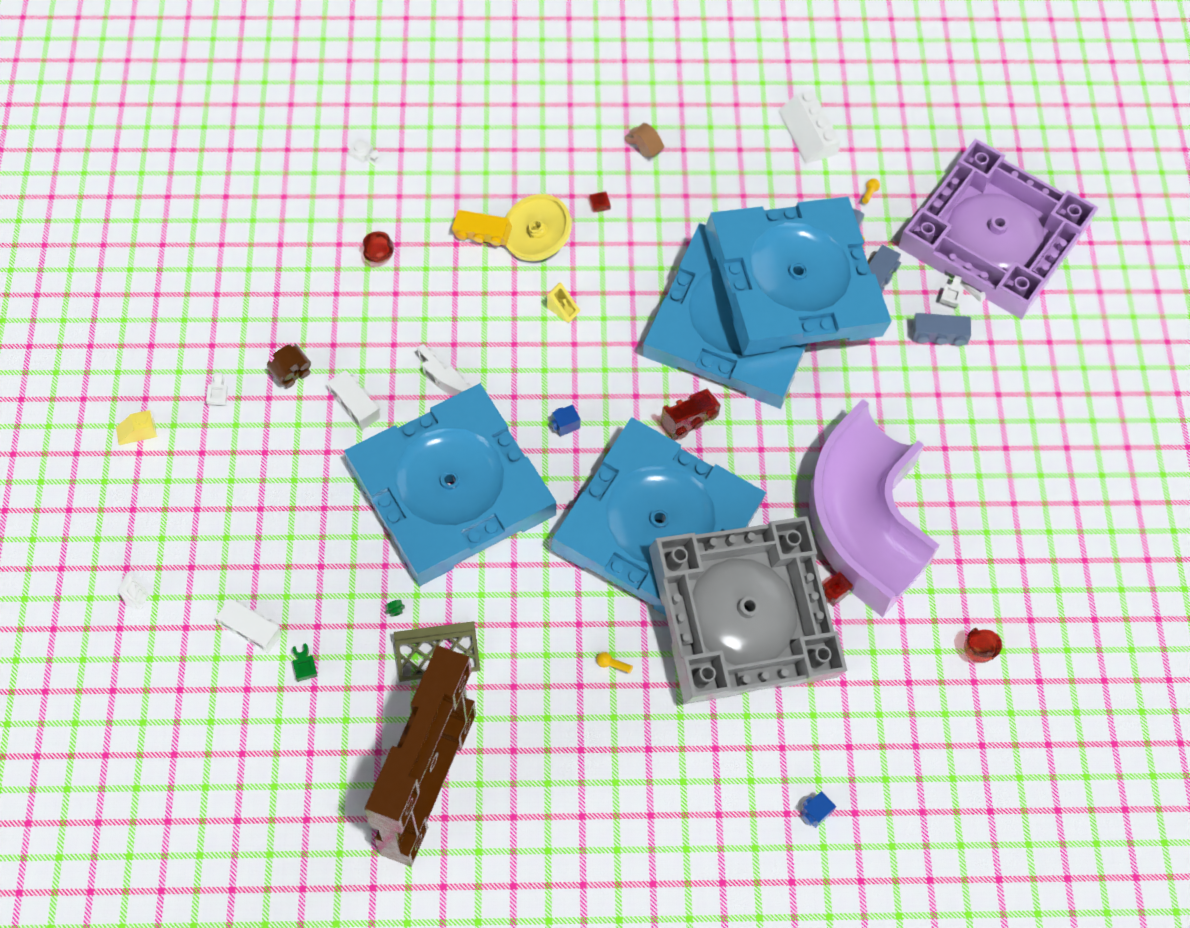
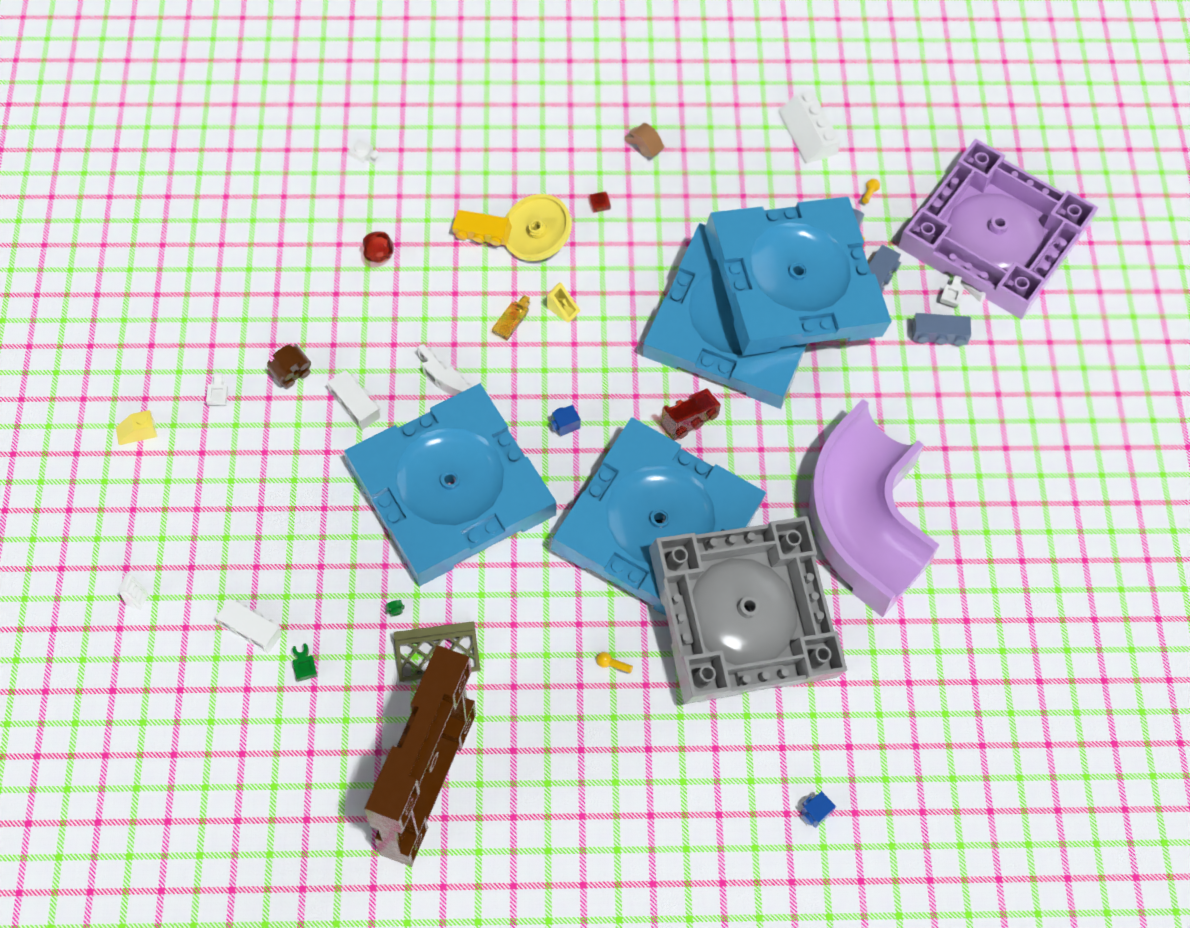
clear red brick [822,572,853,607] -> none
clear red helmet [963,627,1002,663] -> none
none -> clear yellow hinge [492,295,531,341]

